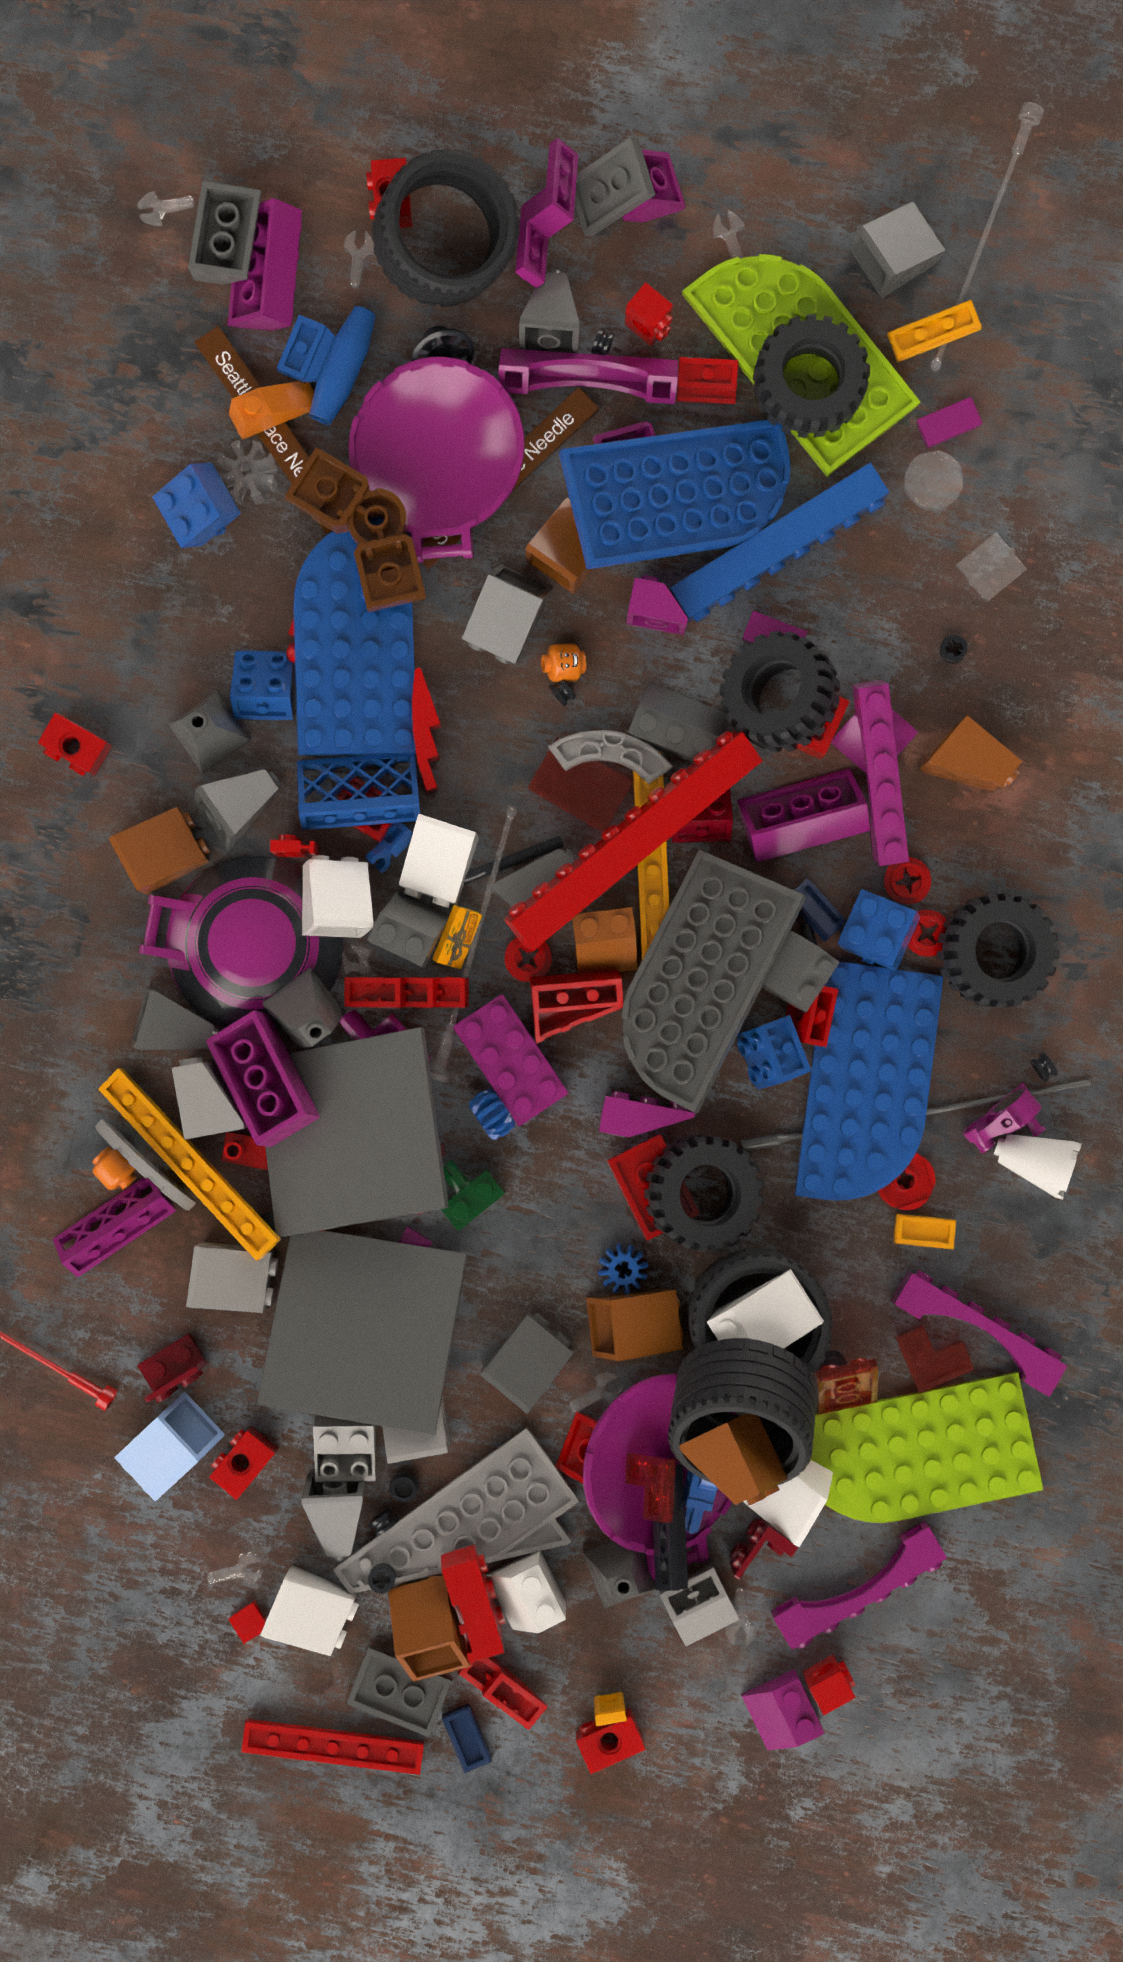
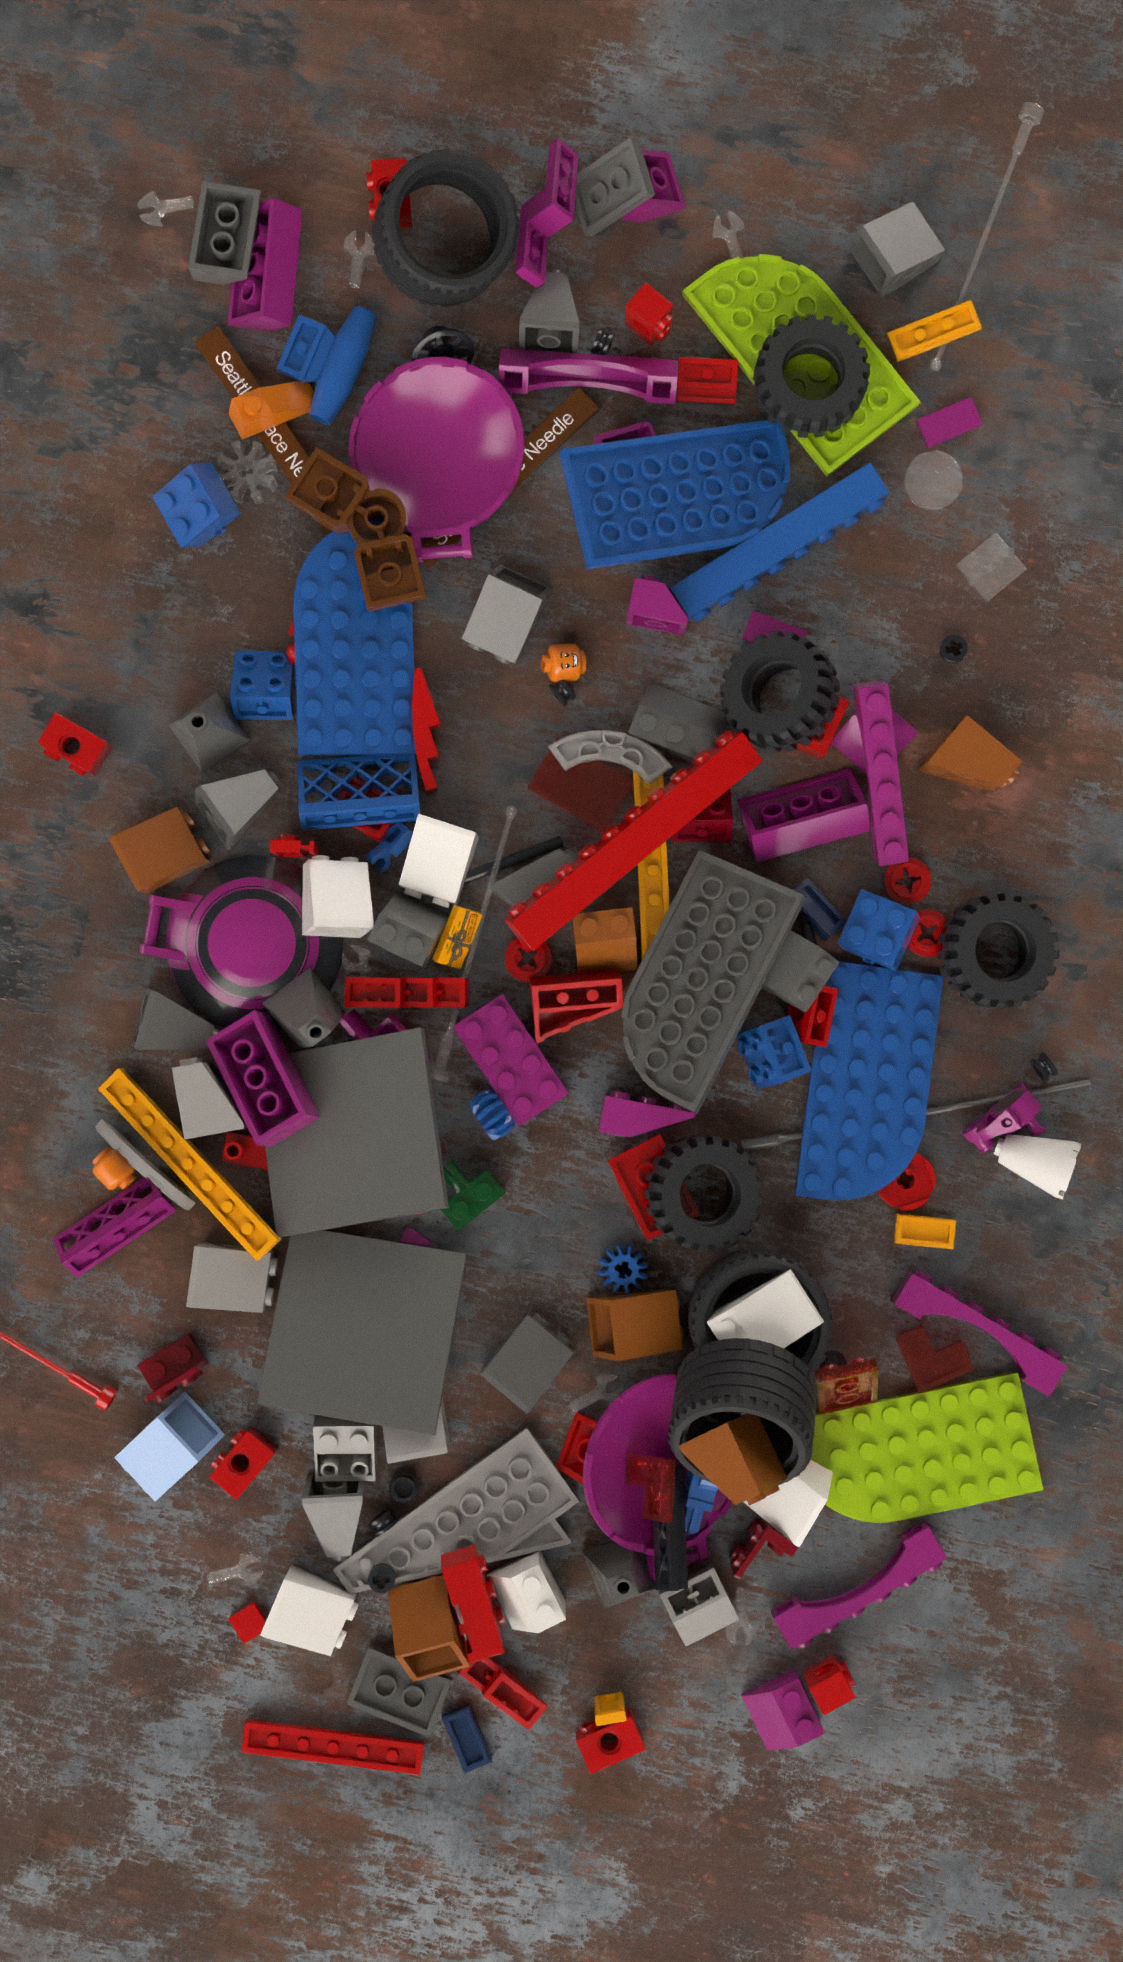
dark orange slope [525,497,592,595] -> none

